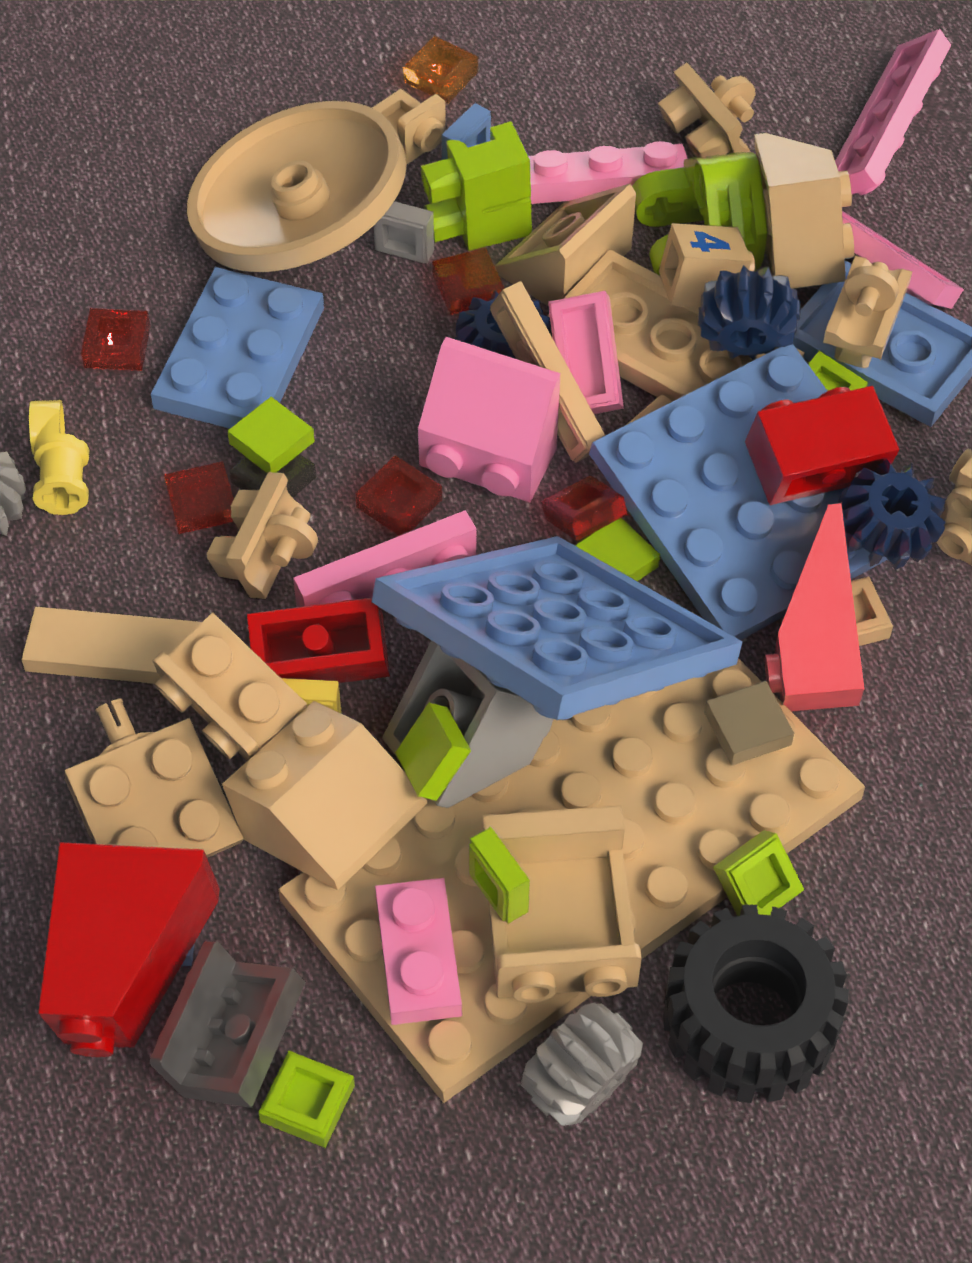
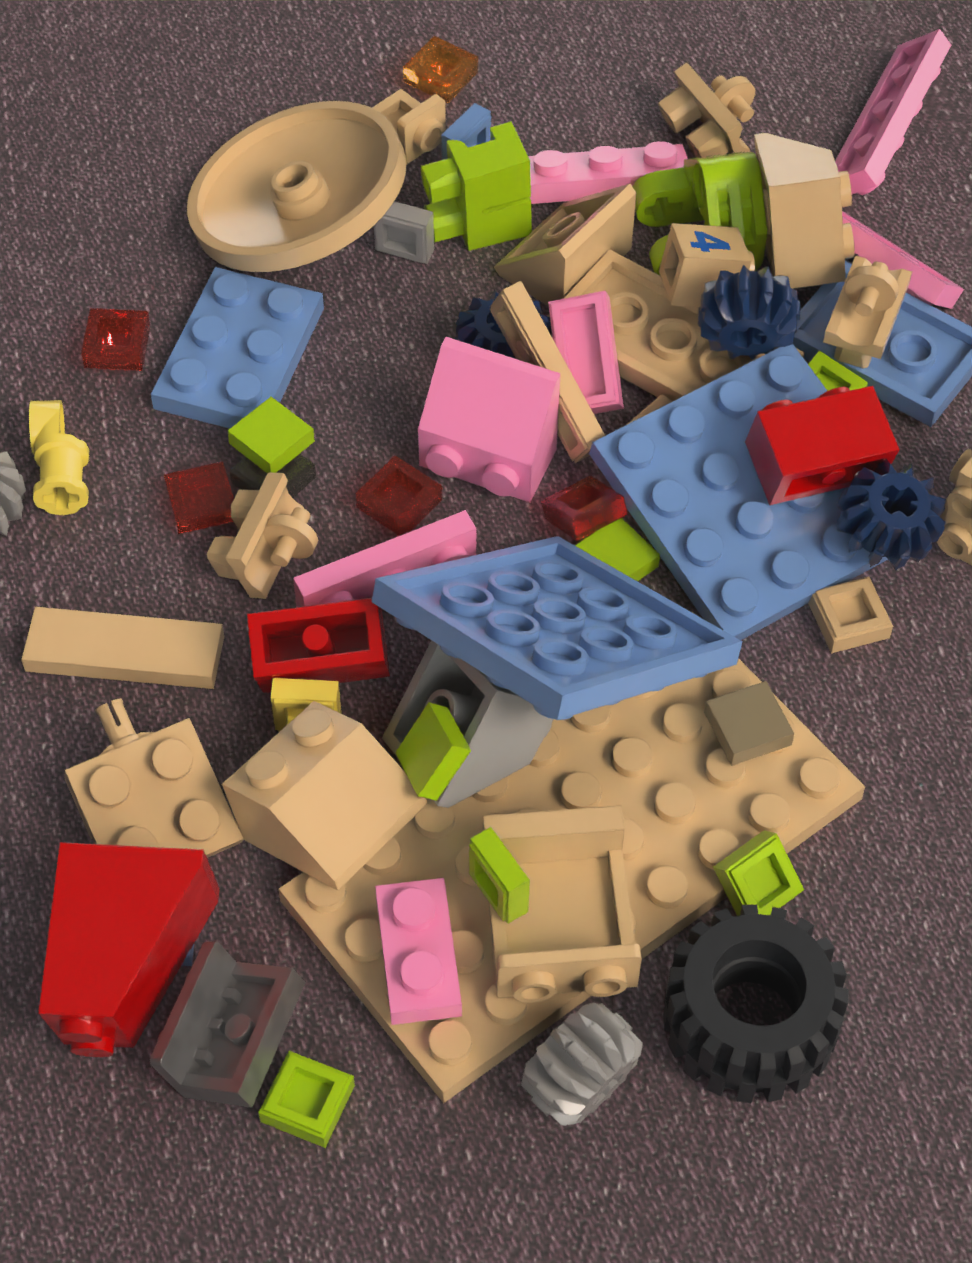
tan bracket [152,612,307,761] -> none
clear red tile [432,247,505,315] -> none
coral slope [765,503,864,712] -> none

